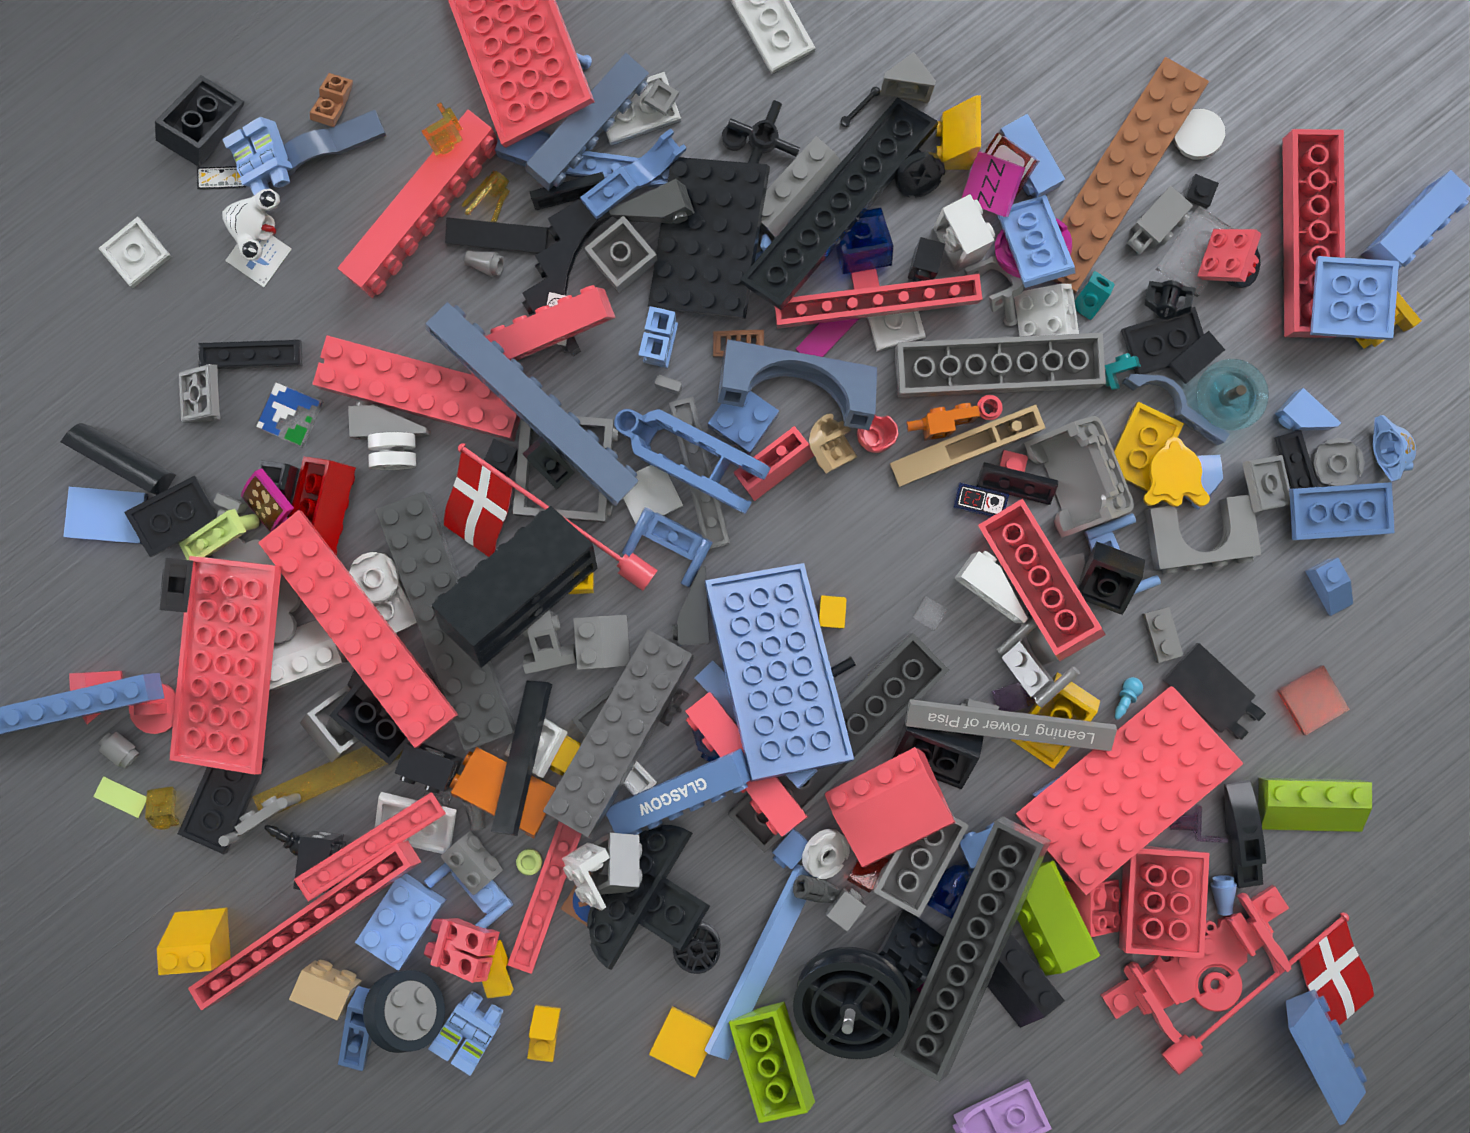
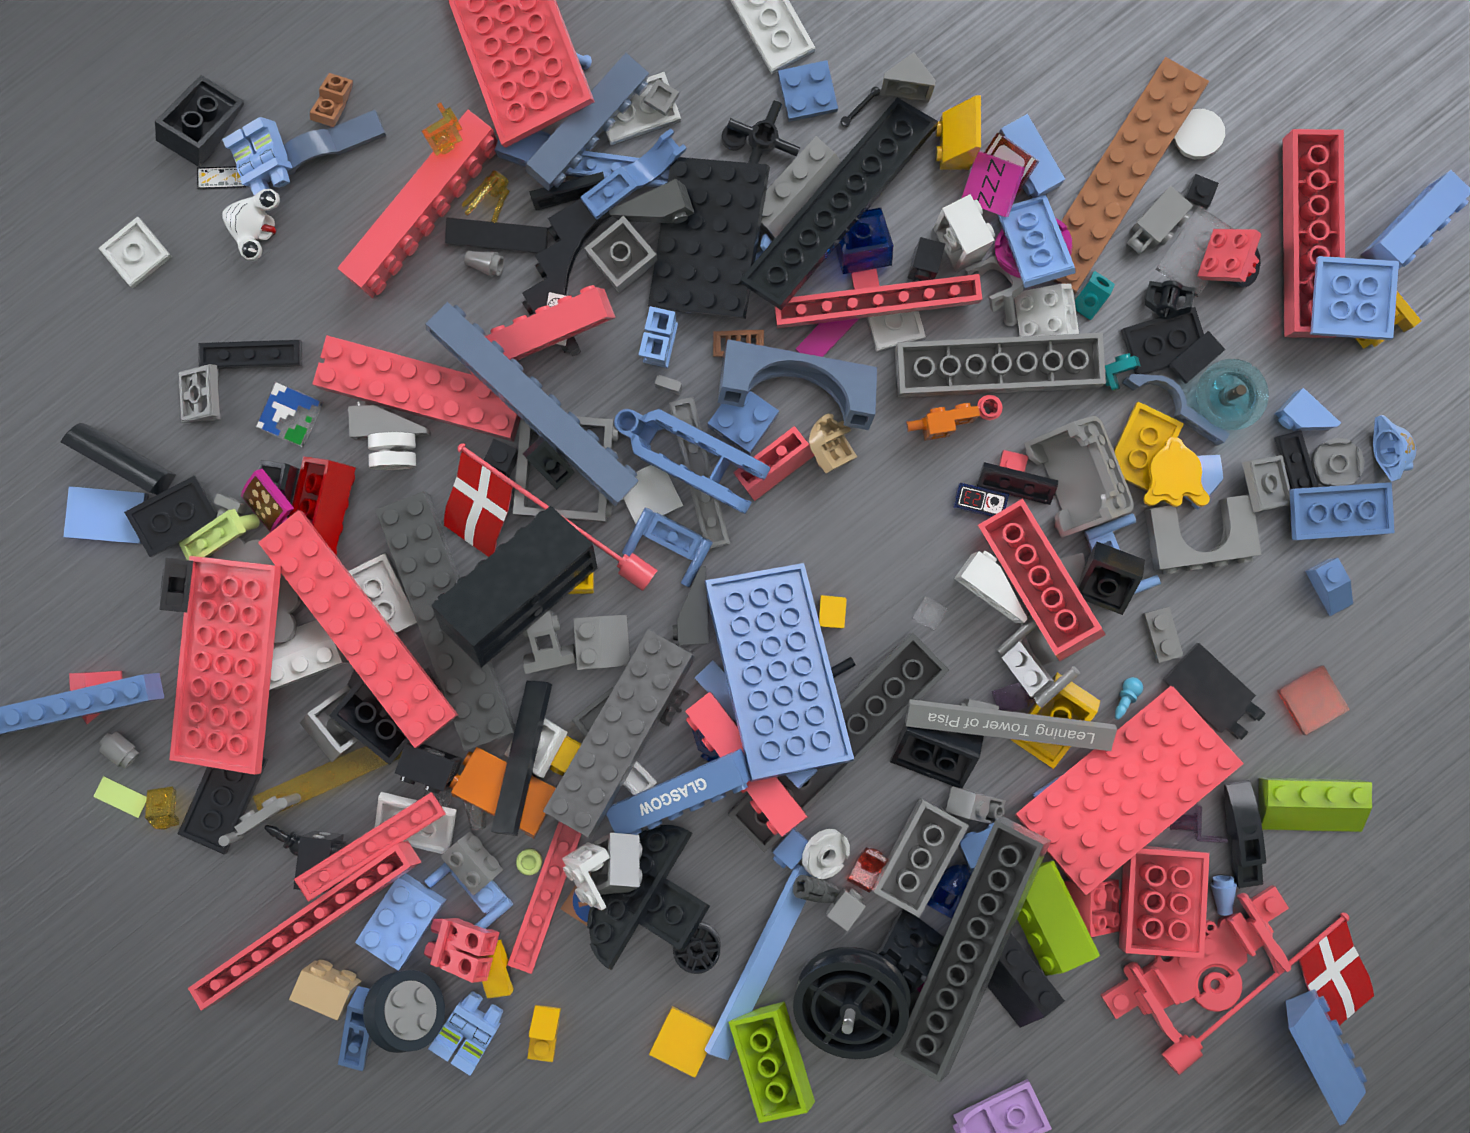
coral tile [129,684,176,734] -> none
yellow slope [157,907,231,975] -> none
white sticker [225,235,291,287] -> none
white tile [349,552,400,603] -> none
coral slope [825,747,956,868] -> none
coral hair [857,415,899,453] -> none
tan slope [890,405,1045,487] -> none
black tile [895,150,945,198] -> none
none -> medium blue plate [778,60,838,122]
none -> light grey slope [945,786,1006,824]

